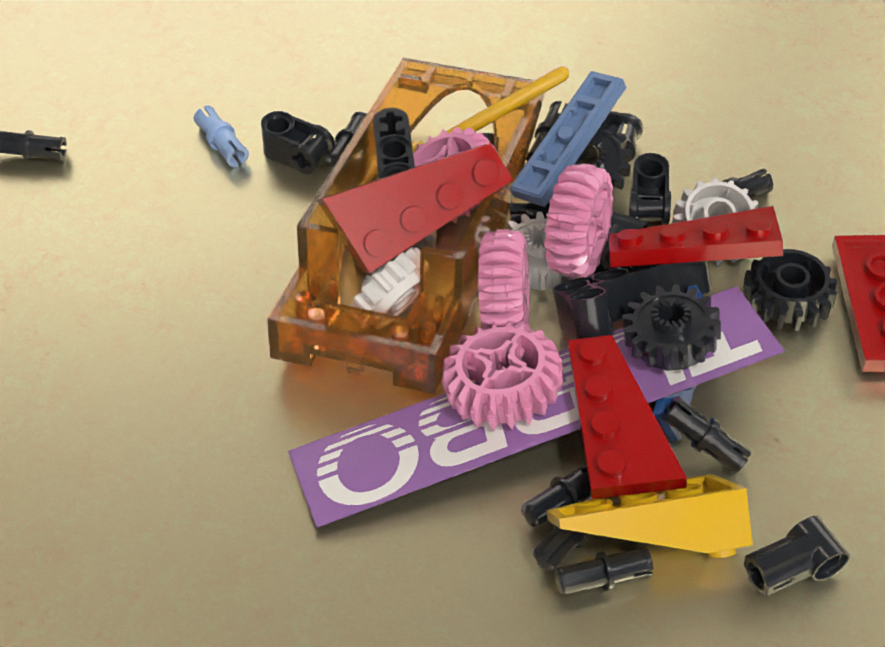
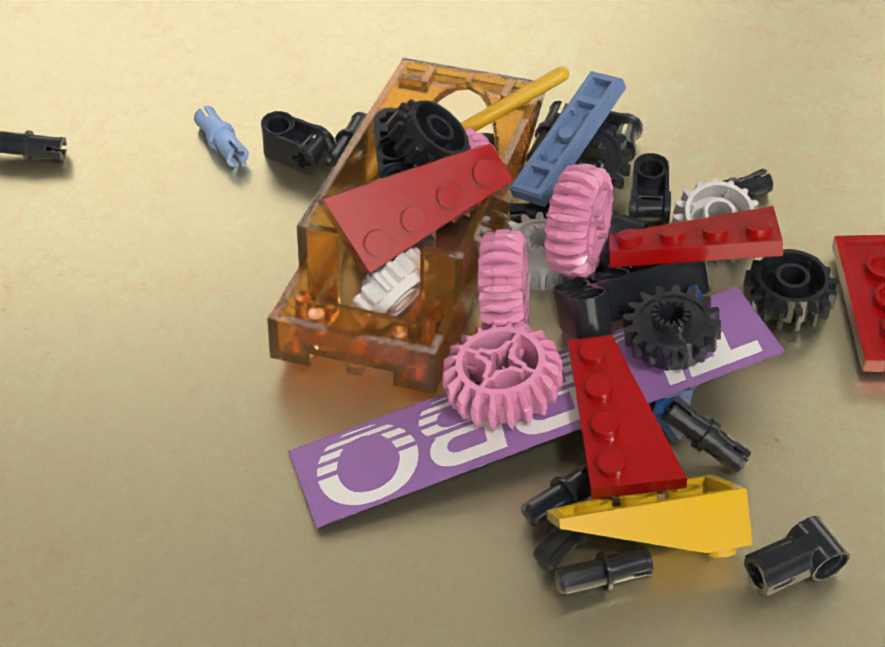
none -> black gear [386,99,469,166]

